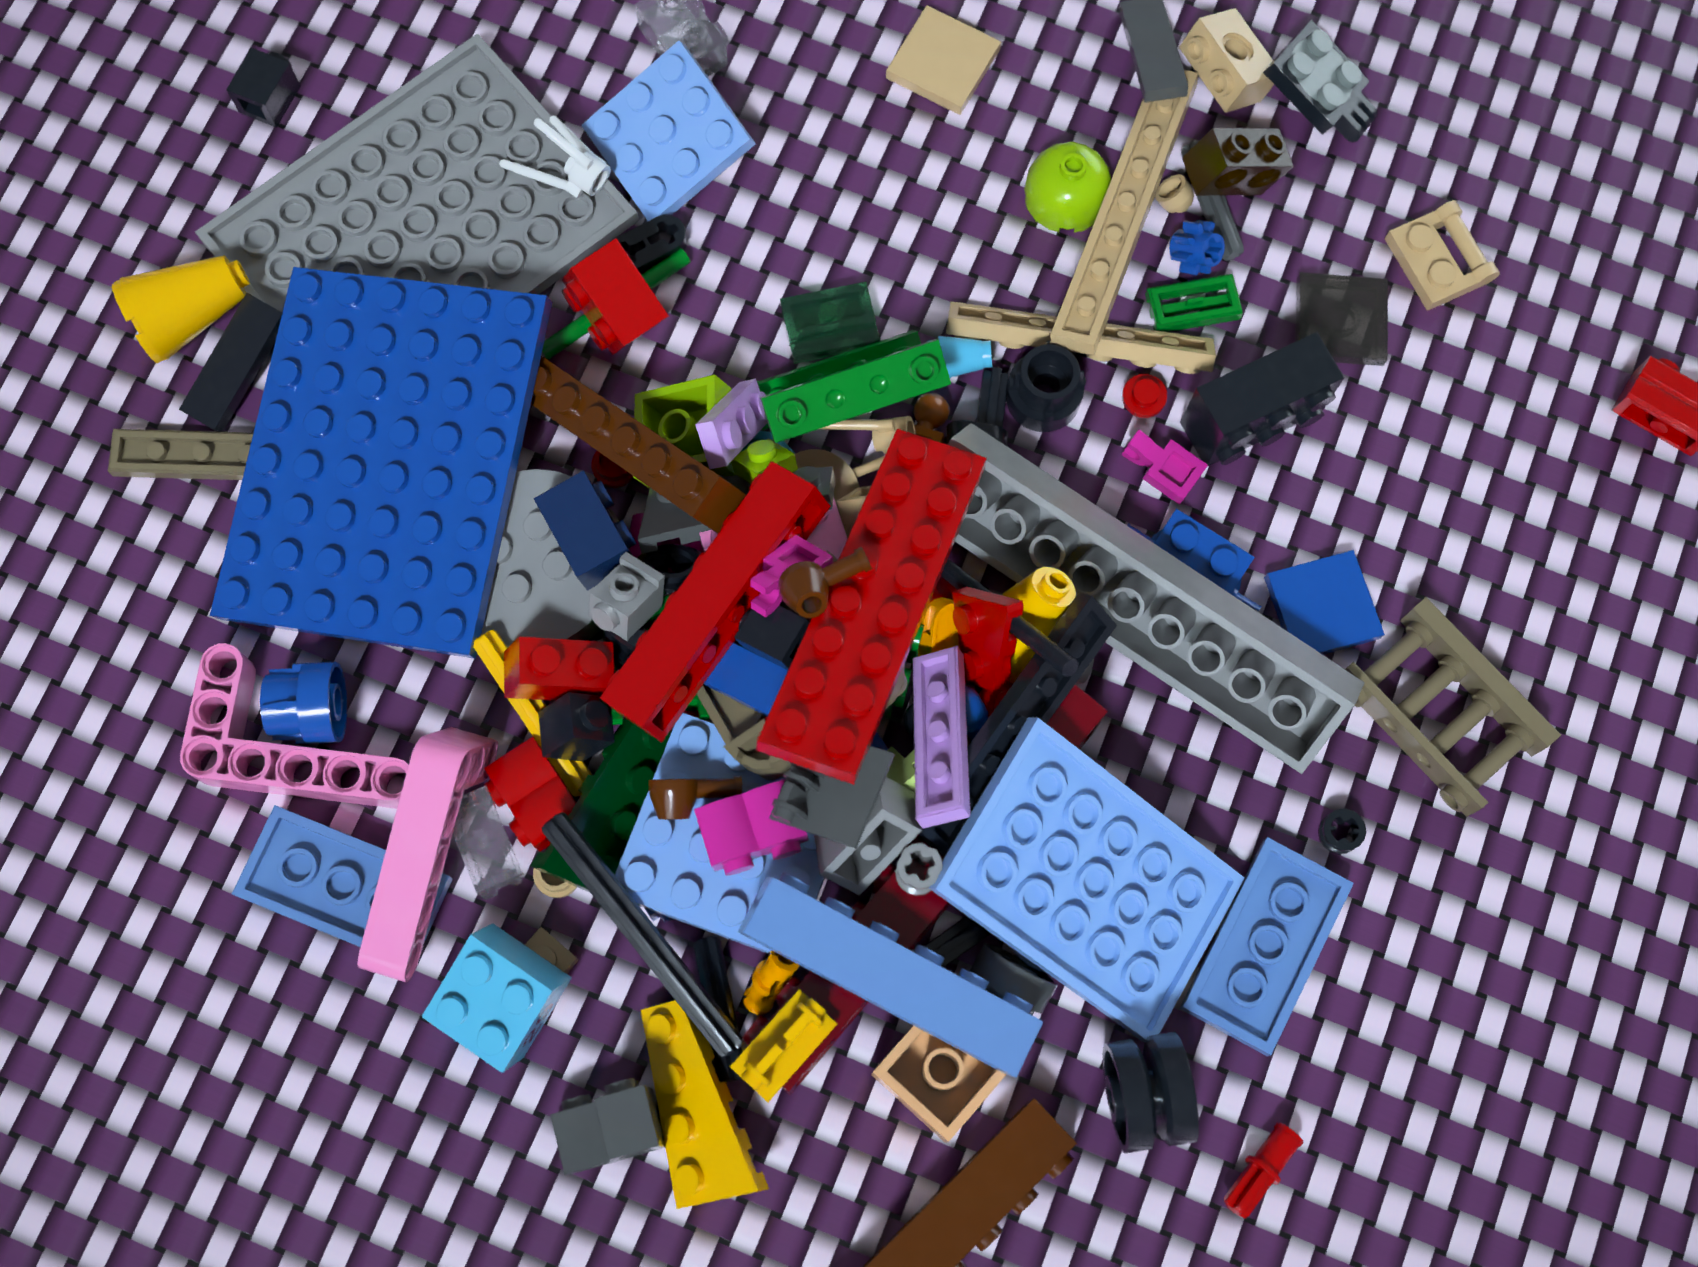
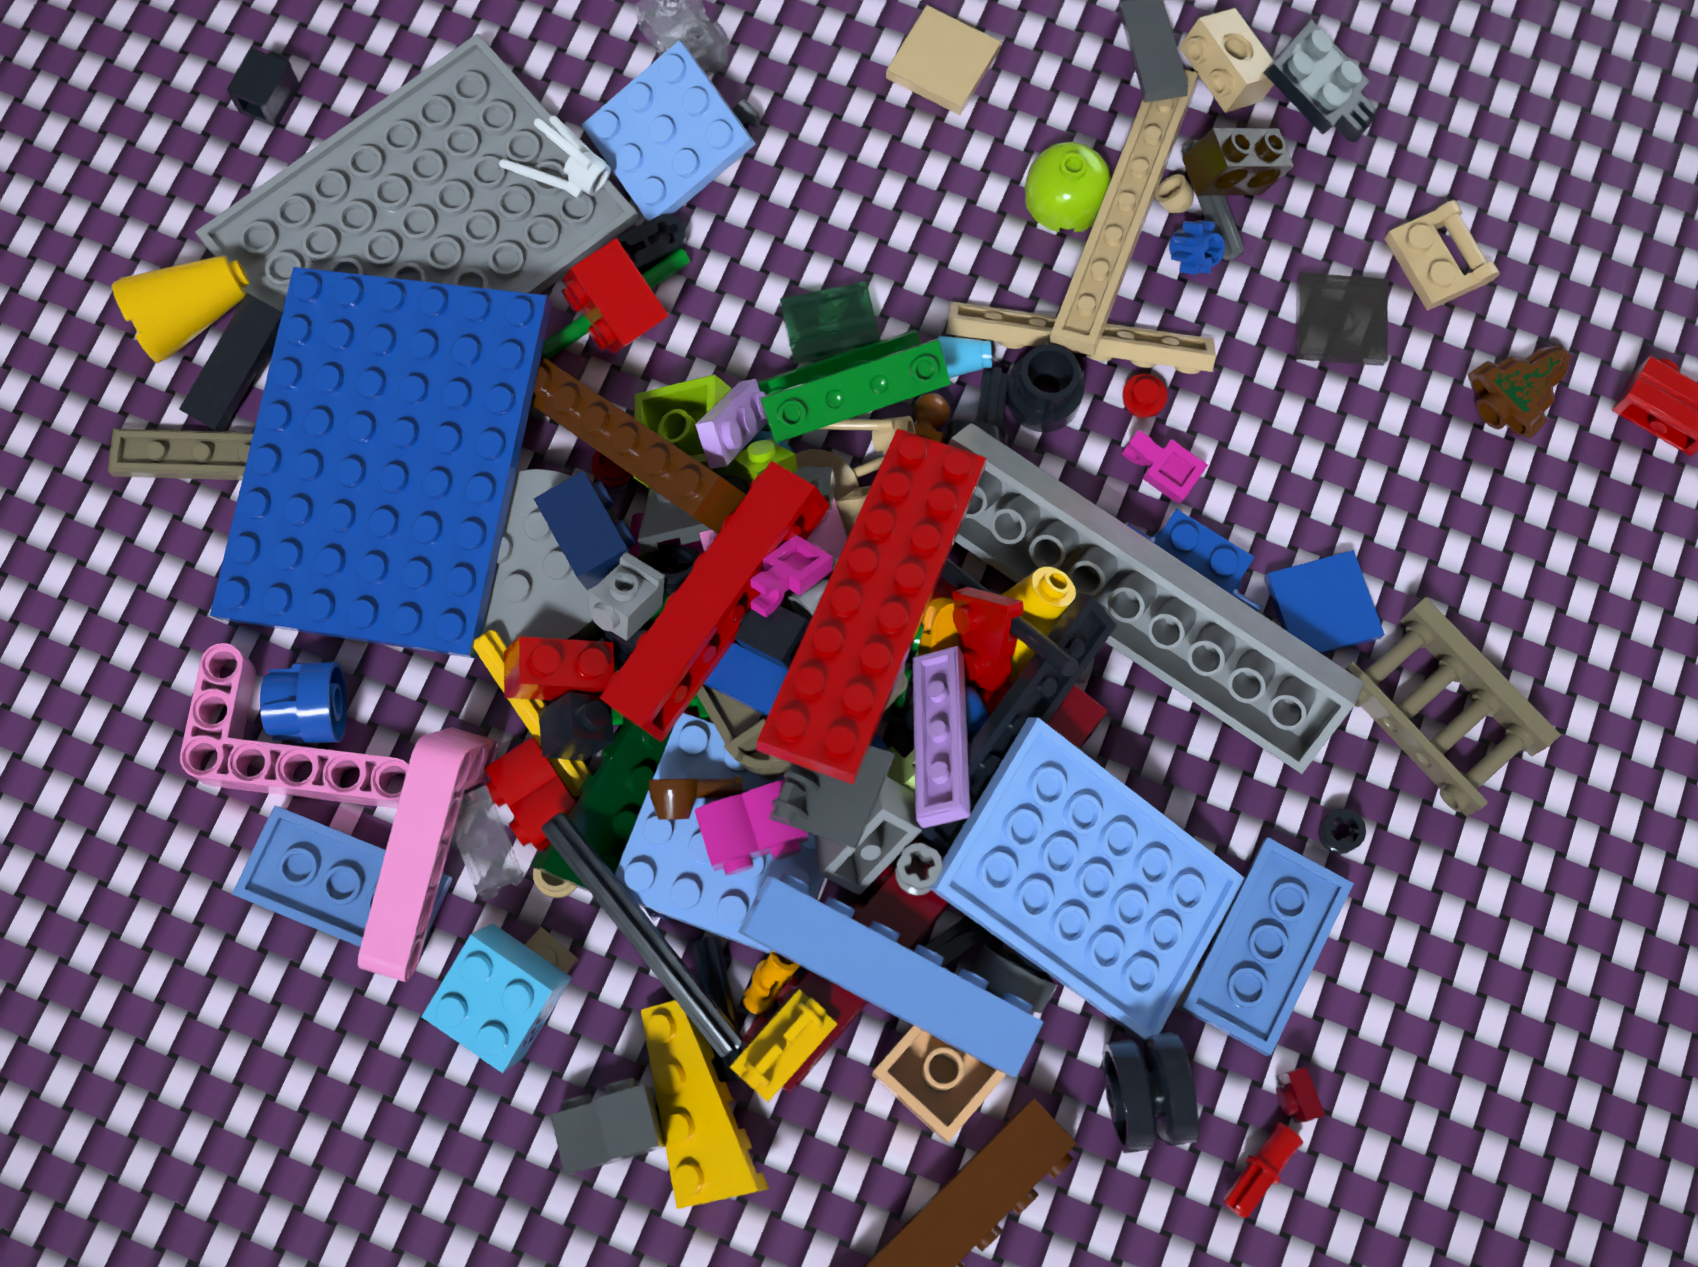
reddish brown bar [778,546,872,618] -> none
green tile [1145,274,1243,332] -> none
black brick [1180,332,1345,467] -> none
none -> black hinge [732,99,760,137]
none -> dark red plate [1276,1067,1325,1123]
none -> reddish brown rock [1467,344,1572,440]

